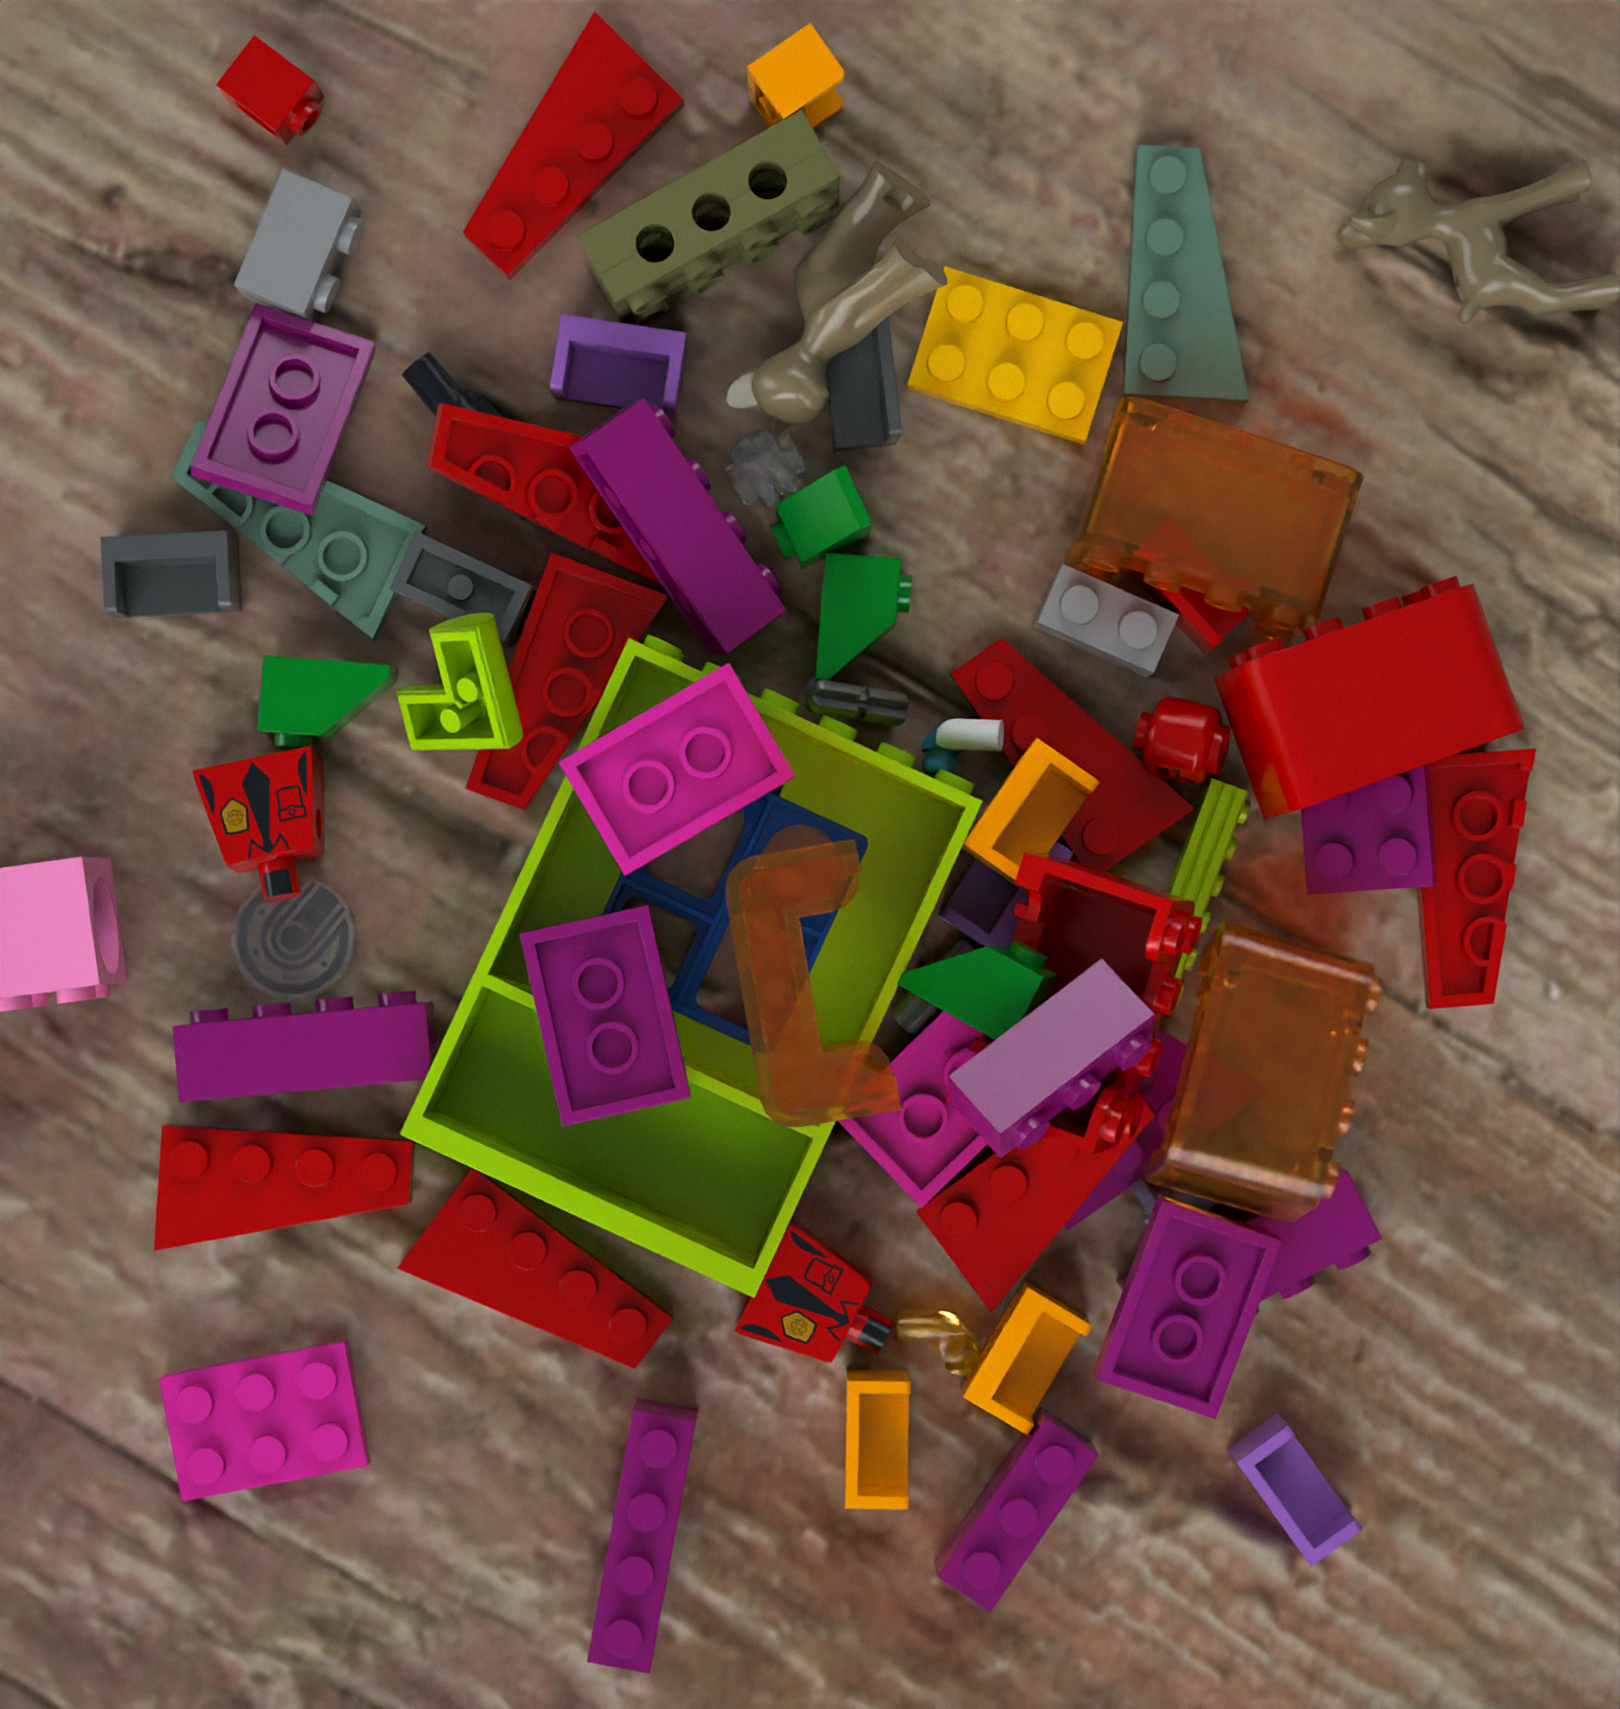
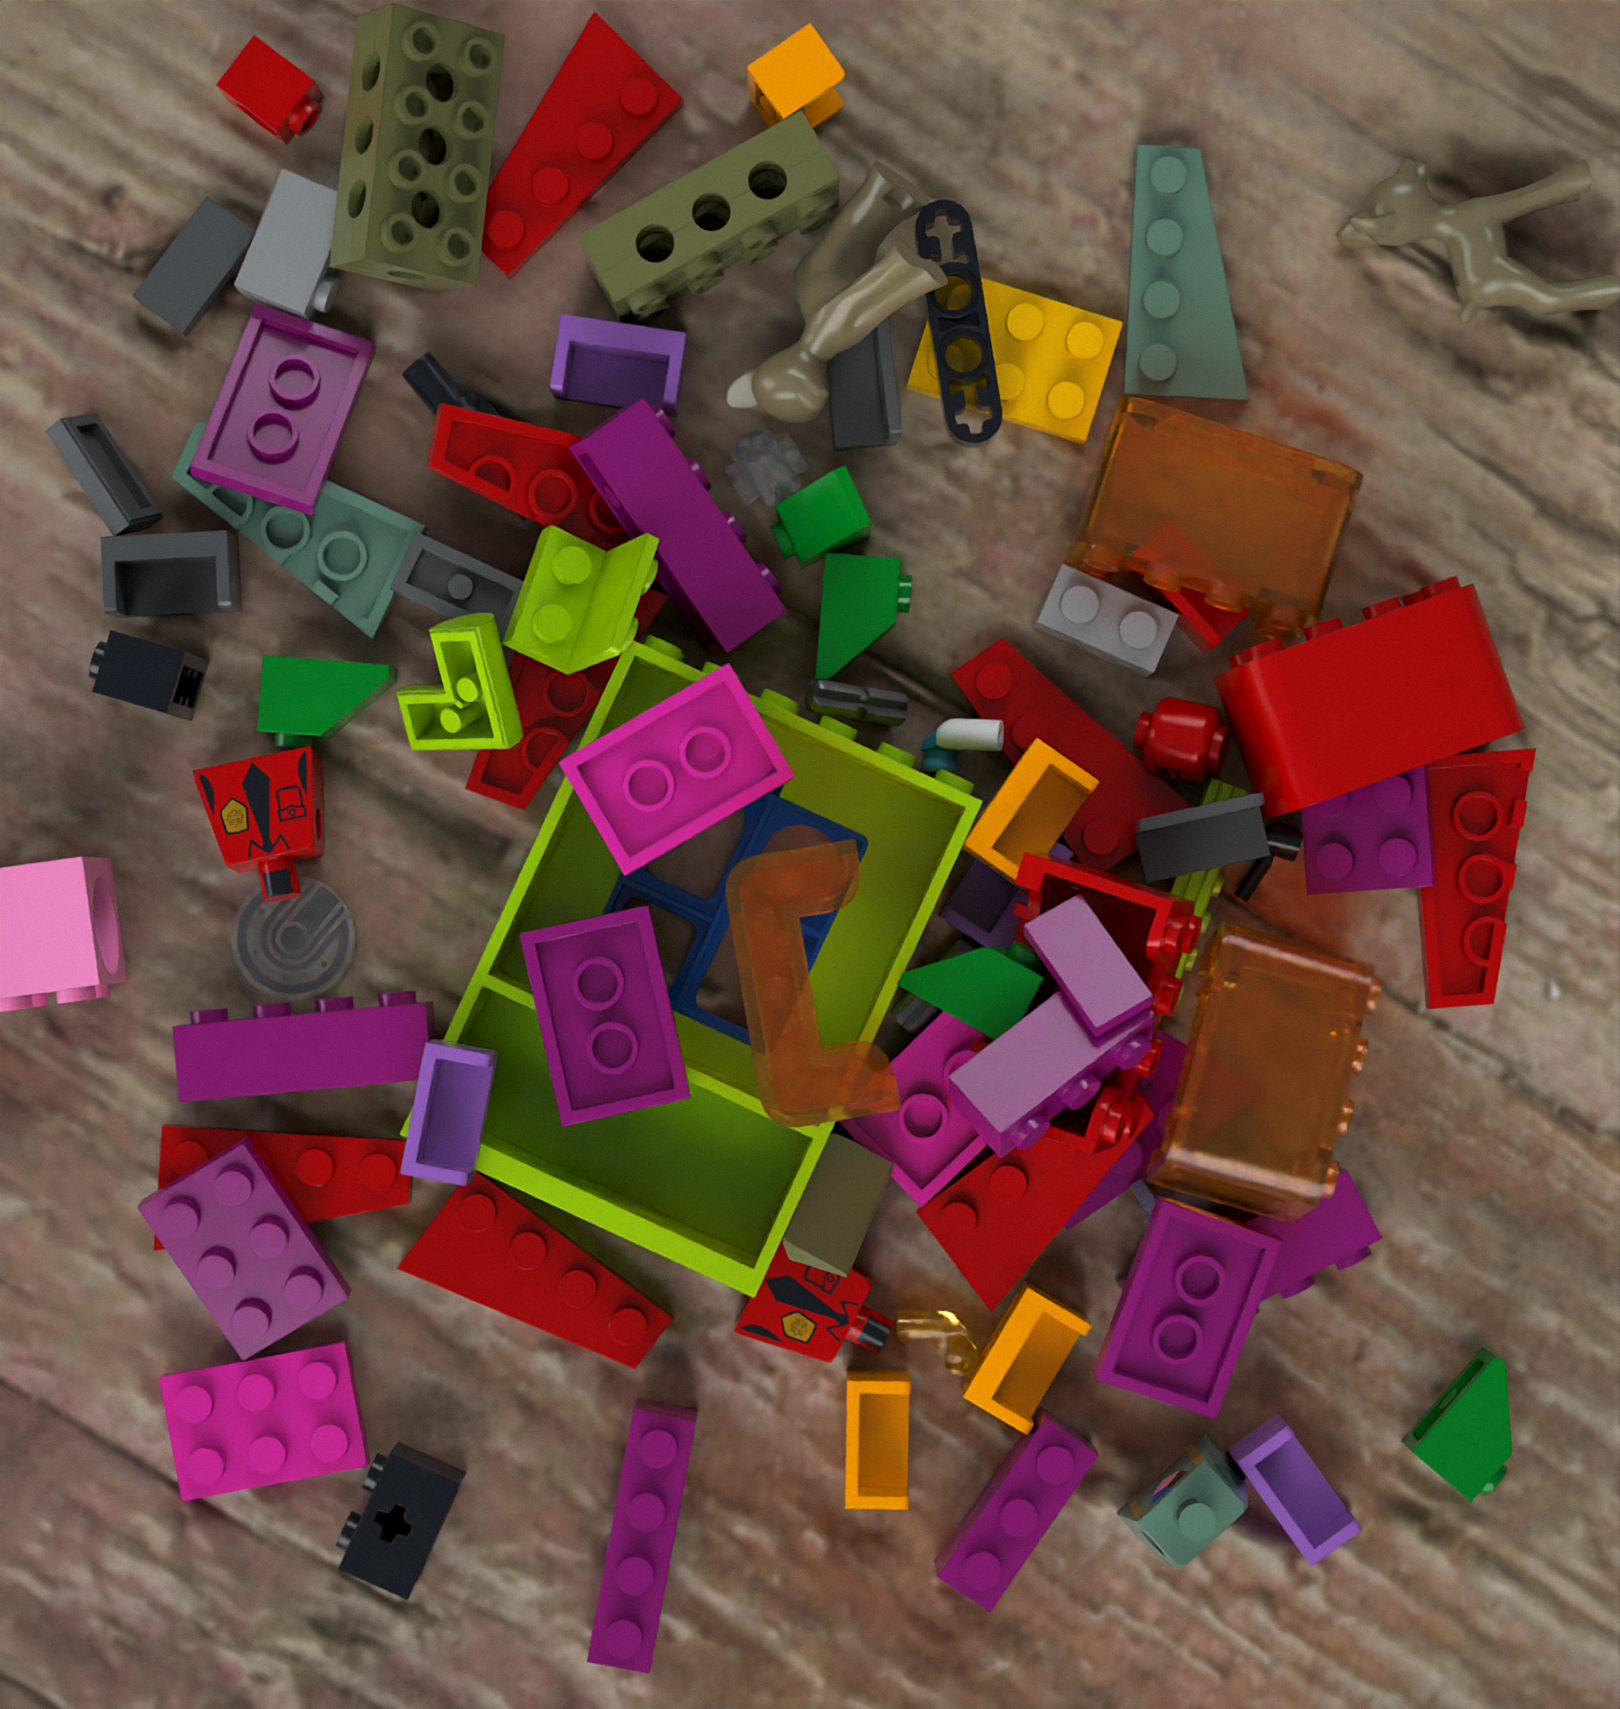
none -> dark grey tile [45,413,163,536]
none -> black brick [89,630,209,721]
none -> dark grey tile [133,196,256,337]
none -> magenta plate [137,1136,351,1361]
none -> olive brick [329,3,505,293]
none -> black brick [336,1442,467,1600]
none -> medium lavender panel [400,1039,499,1186]
none -> lime bracket [502,525,659,675]
none -> olive slope [782,1132,894,1278]
none -> black beam [915,200,1002,448]
none -> magenta tile [1024,893,1153,1037]
none -> sand green torso [1116,1433,1248,1569]
none -> dark grey panel [1130,792,1270,883]
none -> black hand [1234,822,1303,902]
none -> green slope [1401,1347,1512,1502]

